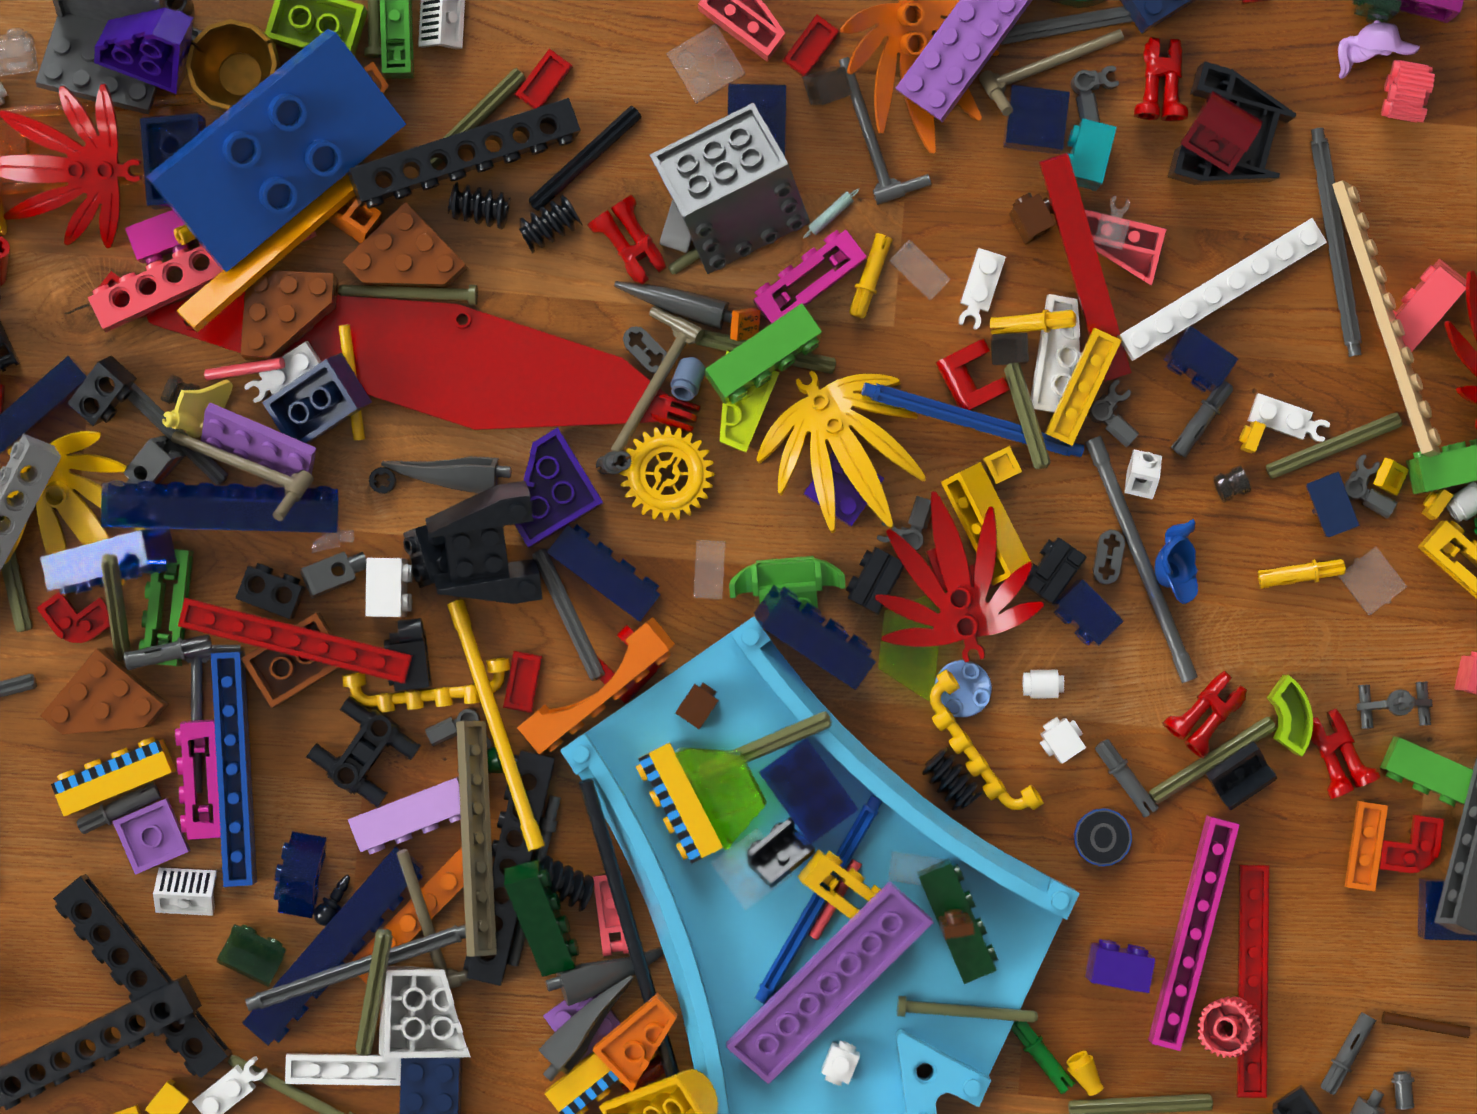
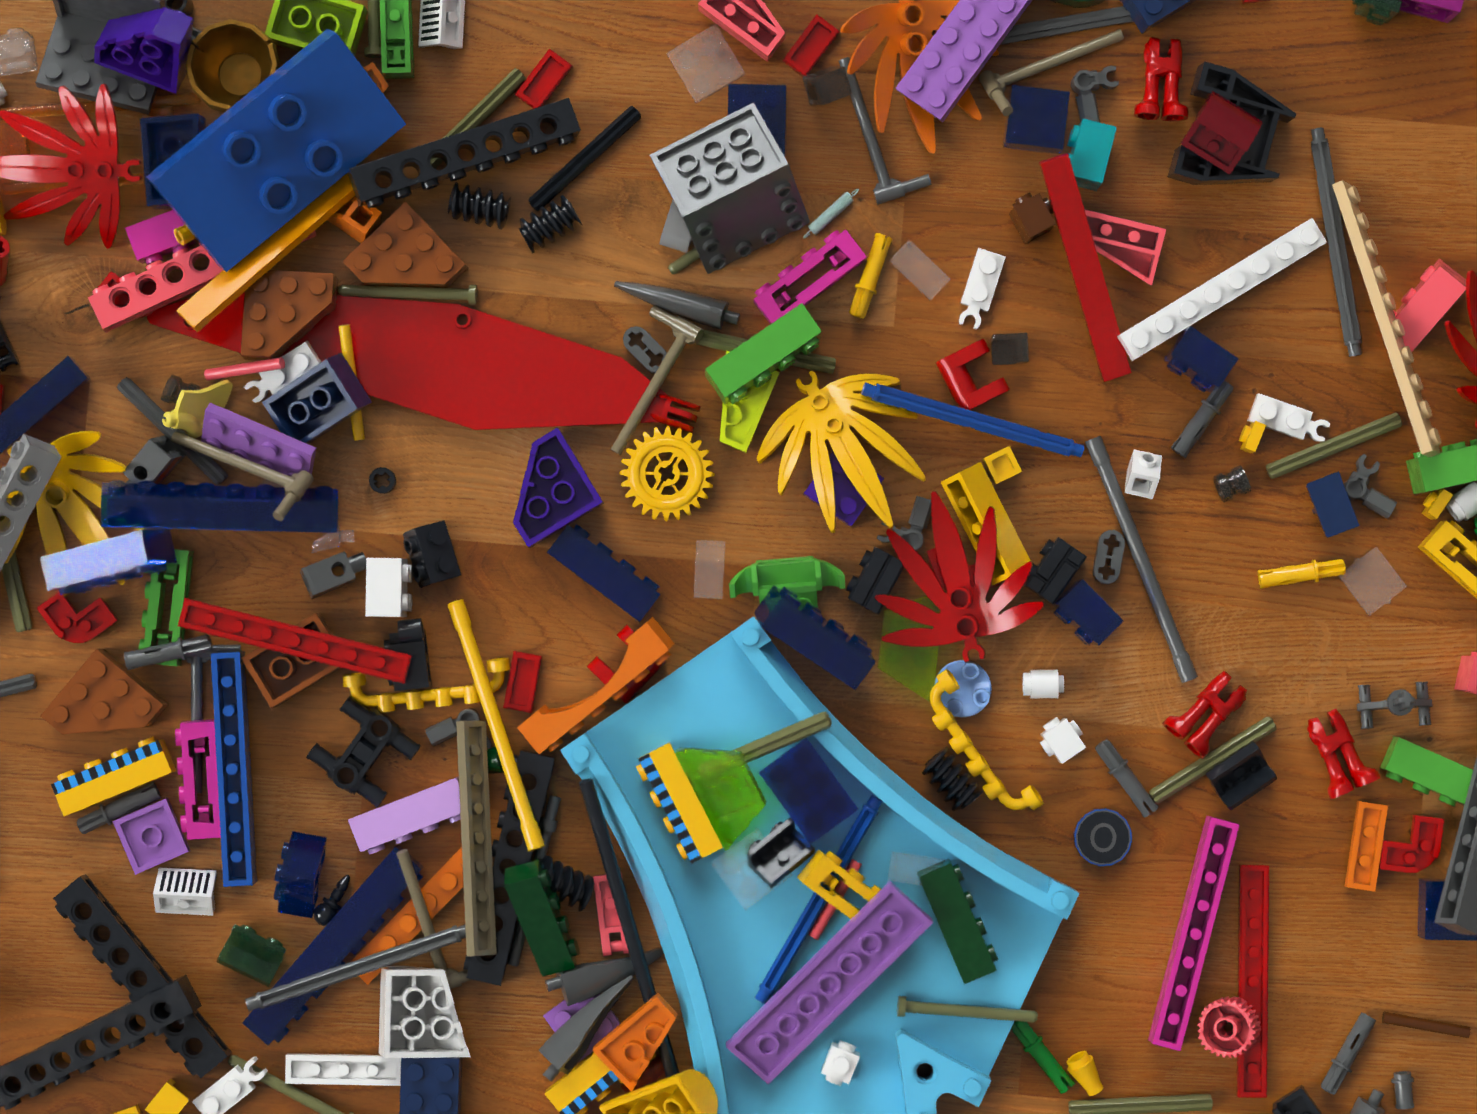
black brick [68,356,137,426] -> none
olive axle [101,554,131,661] -> none
black brick [235,563,306,619] -> none
olive axle [355,929,393,1055] -> none
dark grey piece [382,456,512,494] -> none
black wedge [425,480,543,604] -> none
dark grey axle [532,549,605,681] -> none
red piece [587,195,667,285] -> none
dark grey pin [596,451,631,475] -> none
sand blue brick [671,357,705,401] -> none
reddish brown brick [675,683,719,729] -> none
orange tile [730,308,760,341] -> none
reddish brown plate [938,909,975,939] -> none
yellow axle [990,309,1076,336] -> none
olive axle [1004,362,1050,470] -> none
white wing [1031,294,1087,418] -> none
yellow plate [1045,328,1122,446] -> none
dark purple brick [1085,939,1155,993] -> none
dark grey bar [1089,379,1139,448] -> none
clear plate [1094,196,1130,250] -> none
blue hair [1155,519,1198,604] -> none
lime brick [1266,675,1313,756] -> none
lavender hair [1338,20,1420,79] -> none
yellow plate [1373,458,1409,496] -> none
coral brick [1381,60,1435,123] -> none

